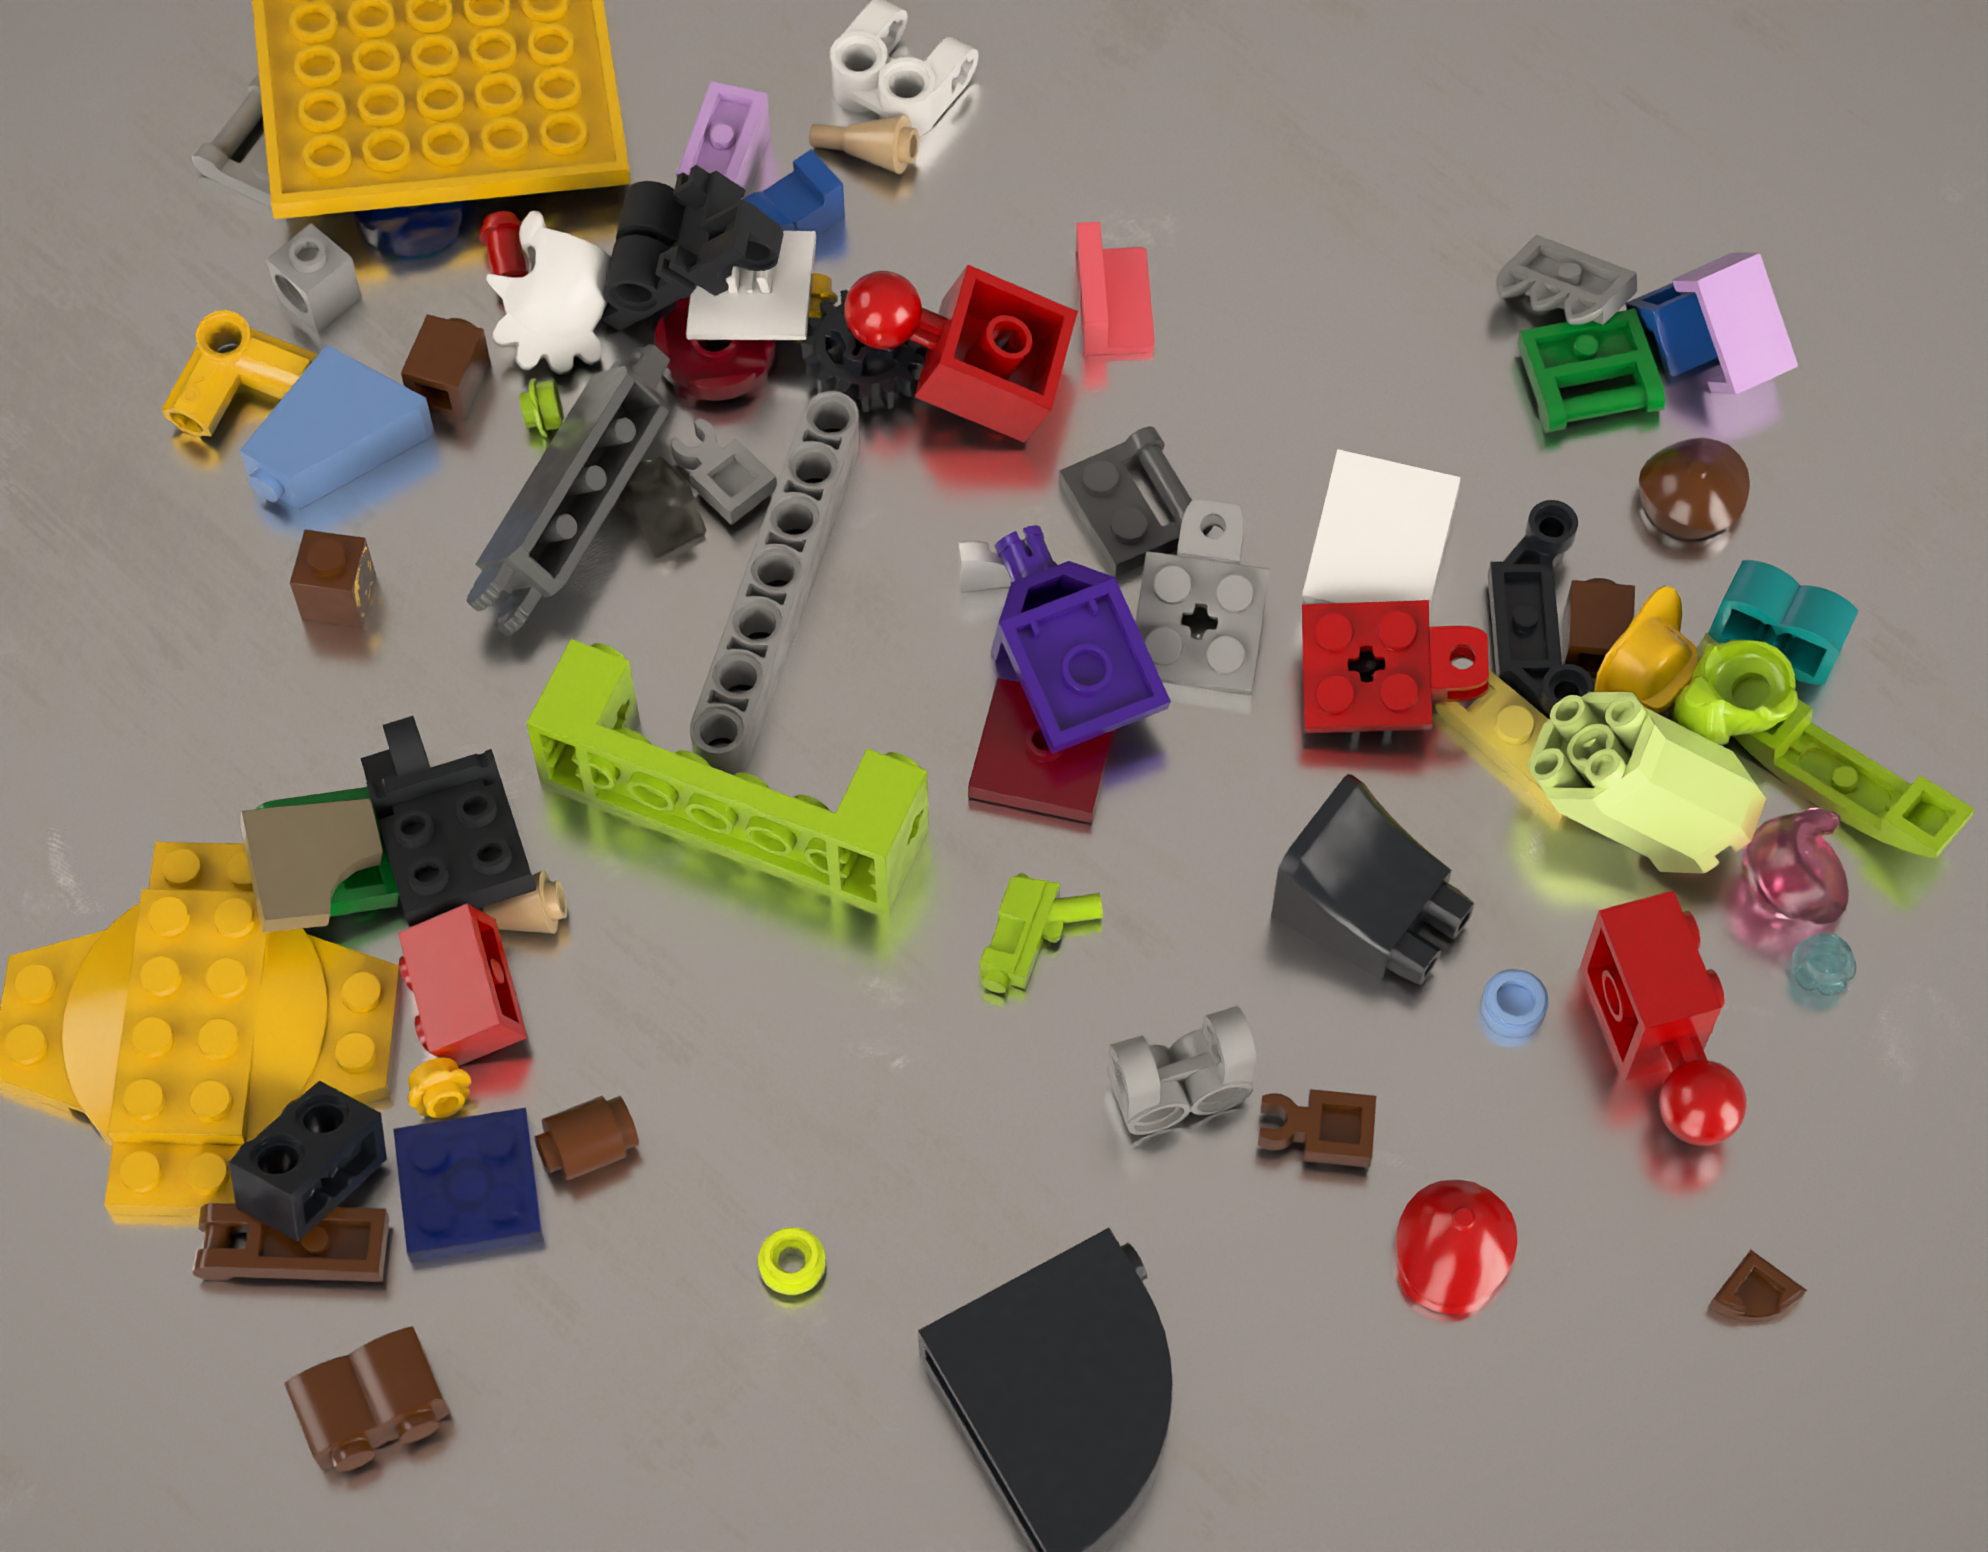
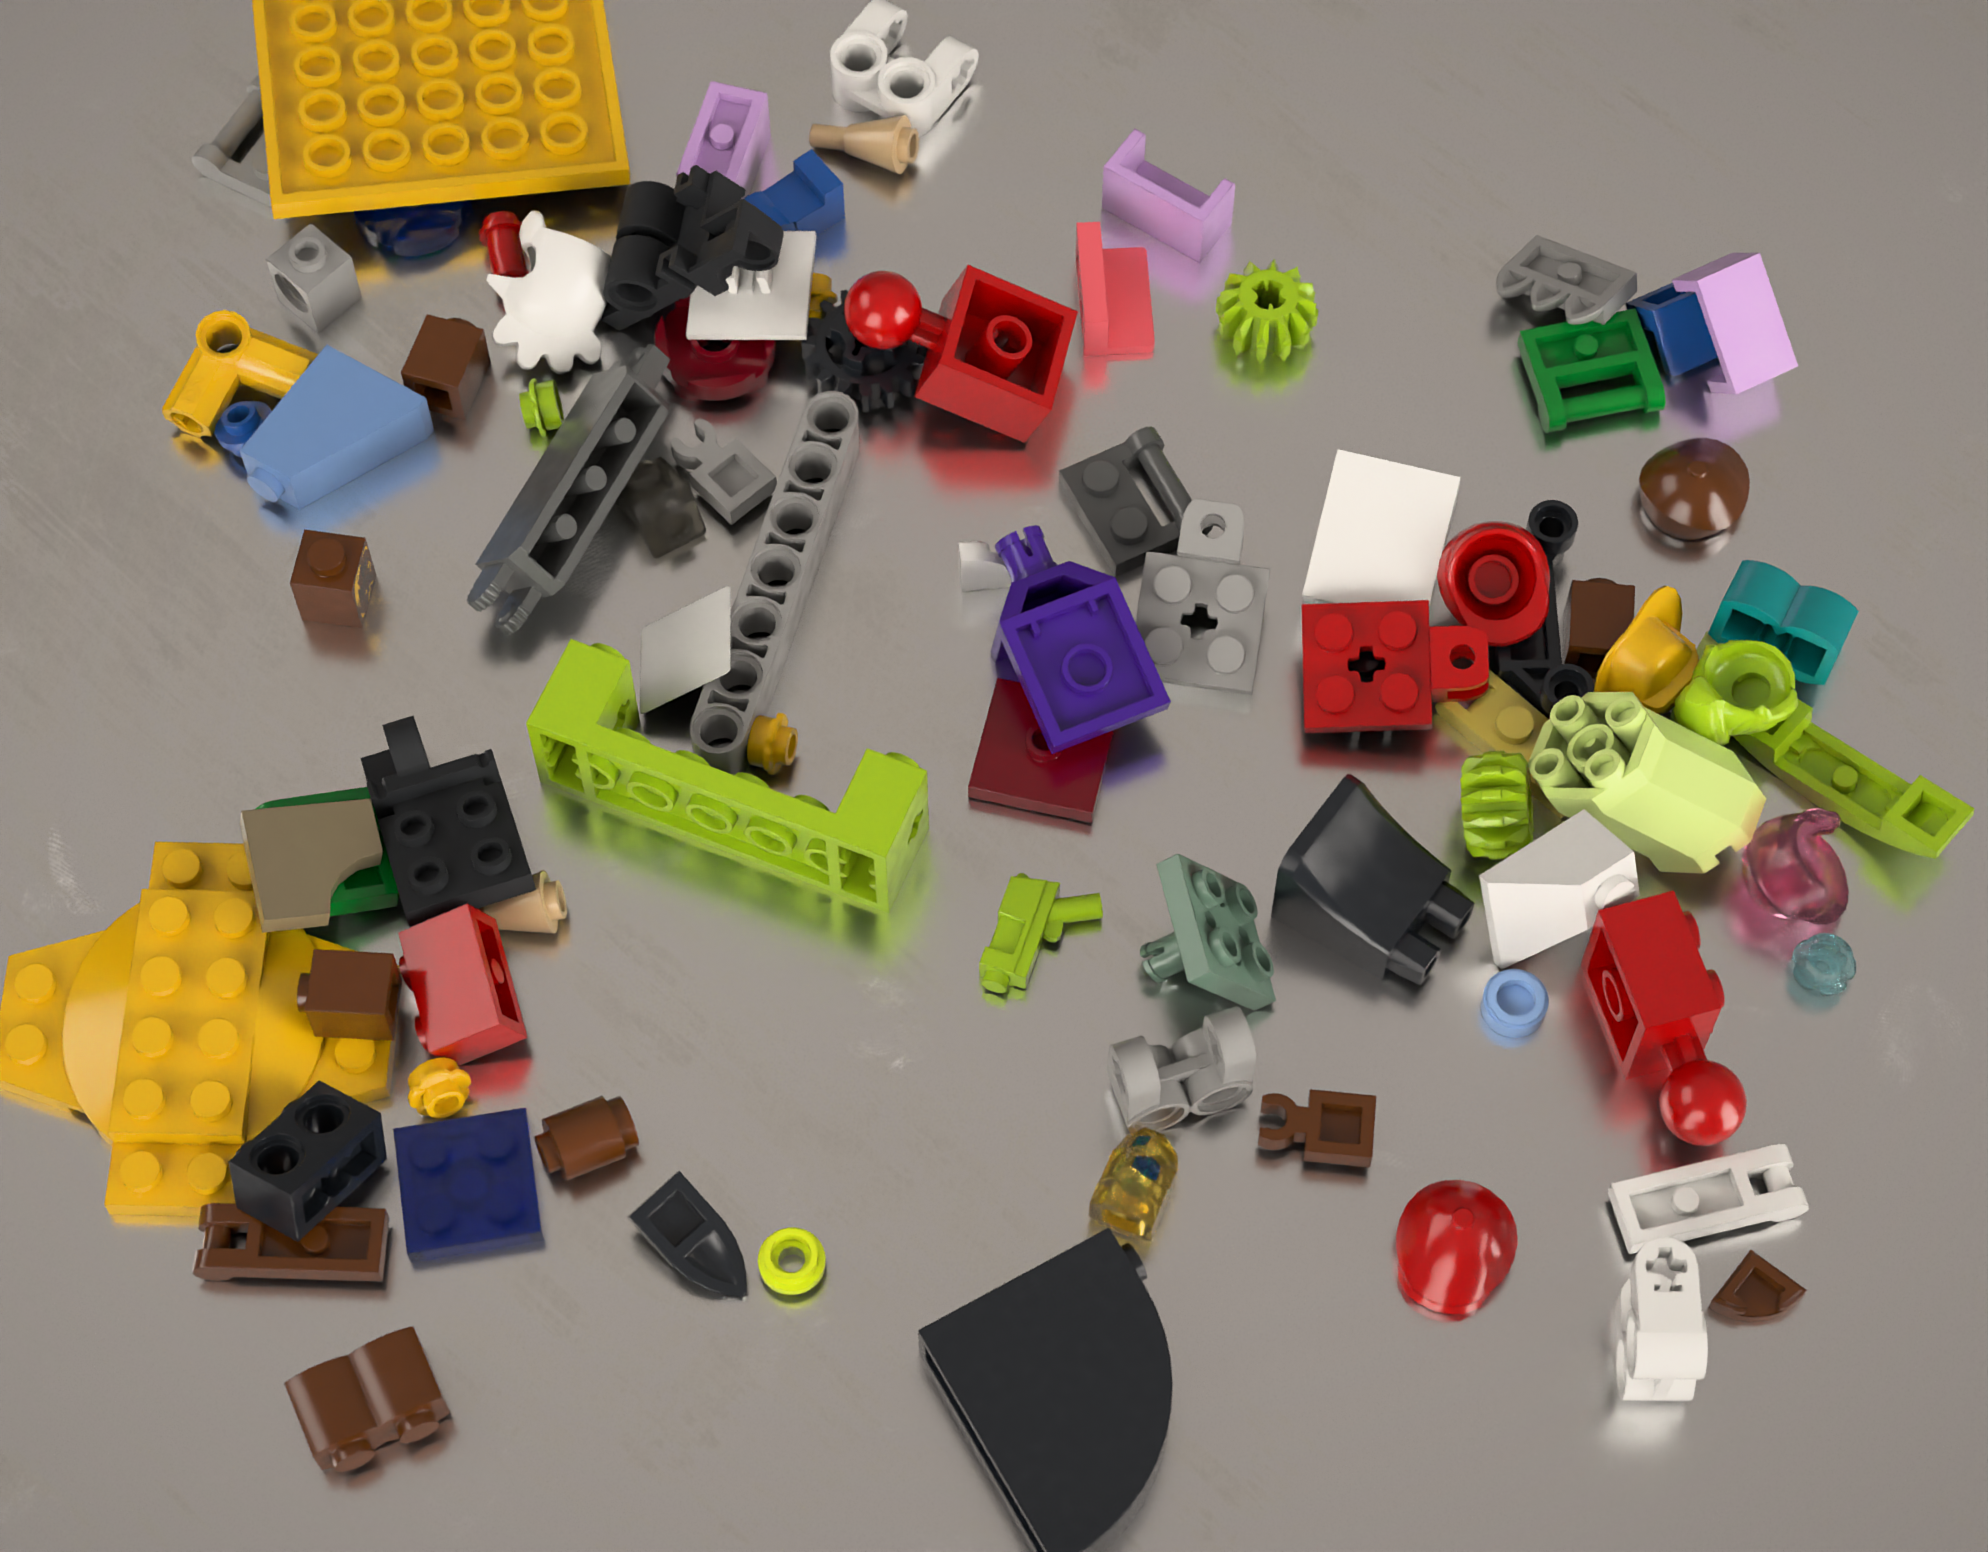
none -> blue plate [215,401,271,457]
none -> reddish brown brick [297,949,402,1041]
none -> black plate [627,1171,747,1297]
none -> white sticker [640,586,731,714]
none -> yellow plate [747,713,798,775]
none -> clear yellow rock [1089,1127,1179,1241]
none -> lavender panel [1102,129,1235,263]
none -> sand green plate [1140,854,1276,1011]
none -> lime gear [1216,259,1318,364]
none -> red hat [1437,521,1550,647]
none -> lime gear [1460,751,1534,860]
none -> white slope [1479,809,1640,969]
none -> white plate [1608,1144,1809,1254]
none -> white piece [1615,1236,1708,1401]

